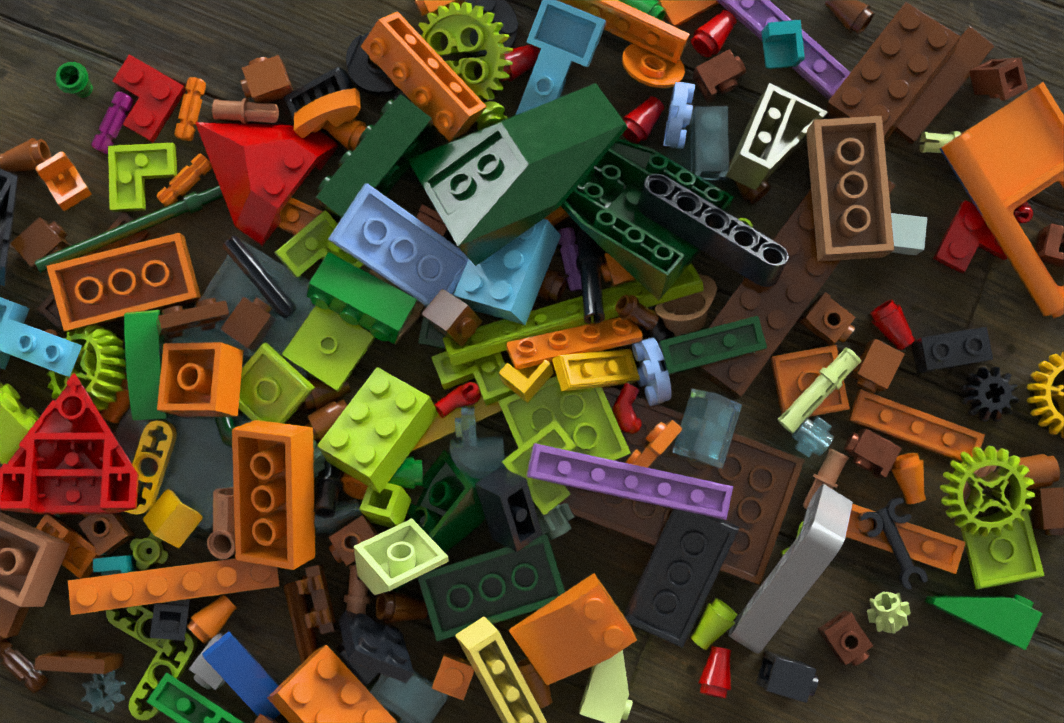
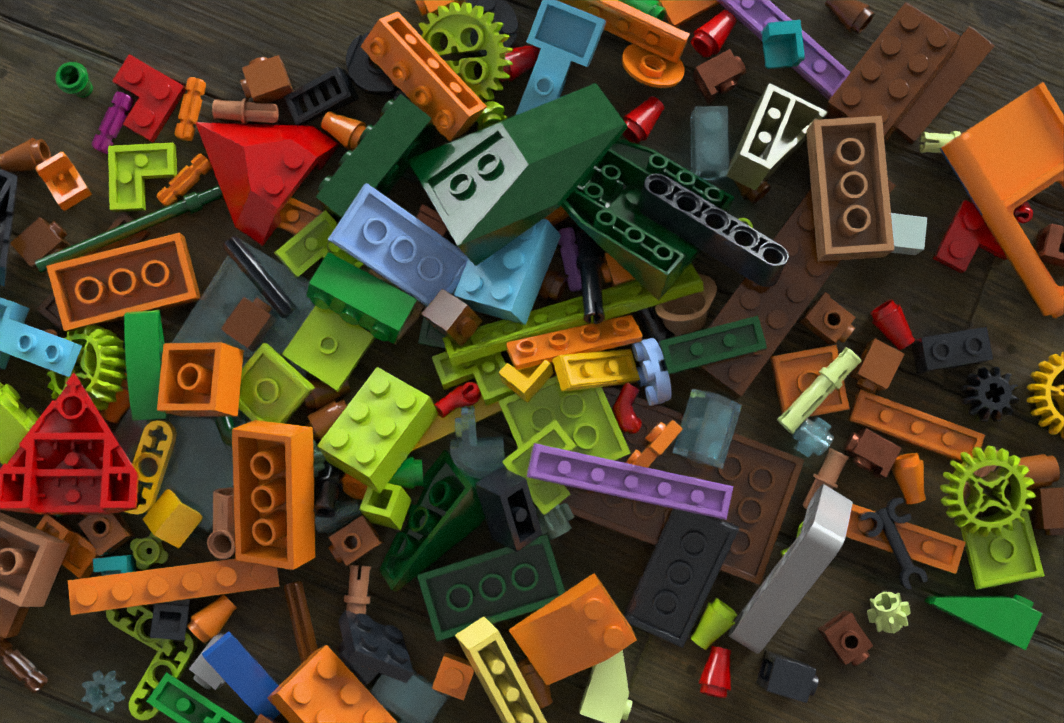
reddish brown tile [34,649,124,674] -> none
reddish brown plate [156,298,229,339] -> none
orange slope [294,88,361,139] -> none
reddish brown plate [295,564,338,634] -> none
yellowish green slope [354,519,449,595] -> none
reddish brown cone [376,590,428,624] -> none
reddish brown pin [615,295,659,331] -> none
light blue plate [663,82,695,149] -> none
copper brick [969,58,1028,101] -> none

